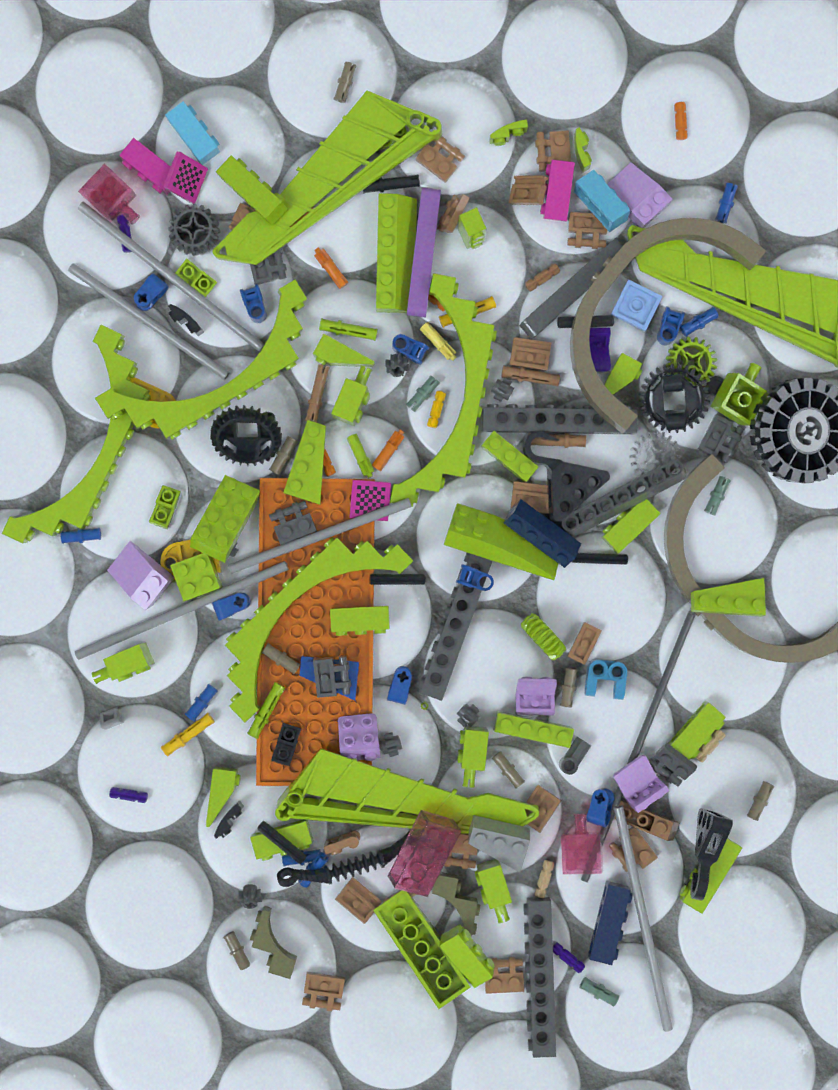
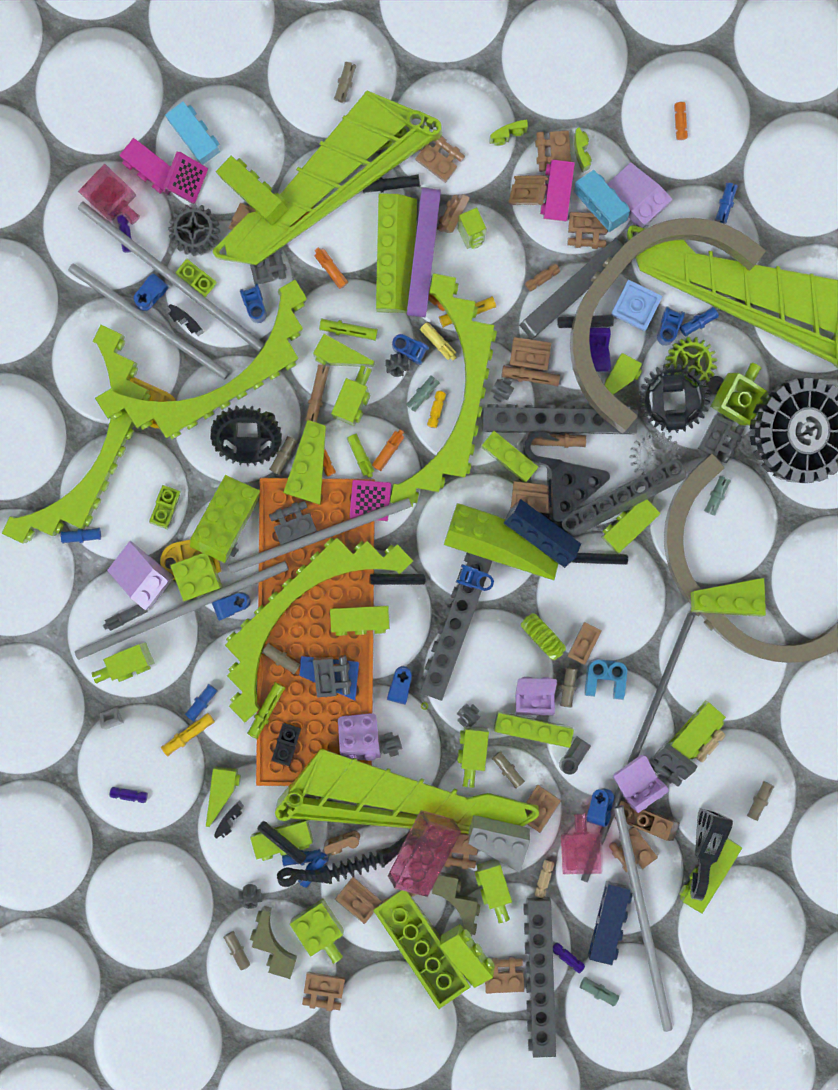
none -> dark grey piece [103,604,148,631]
none -> lime brick [289,898,344,964]

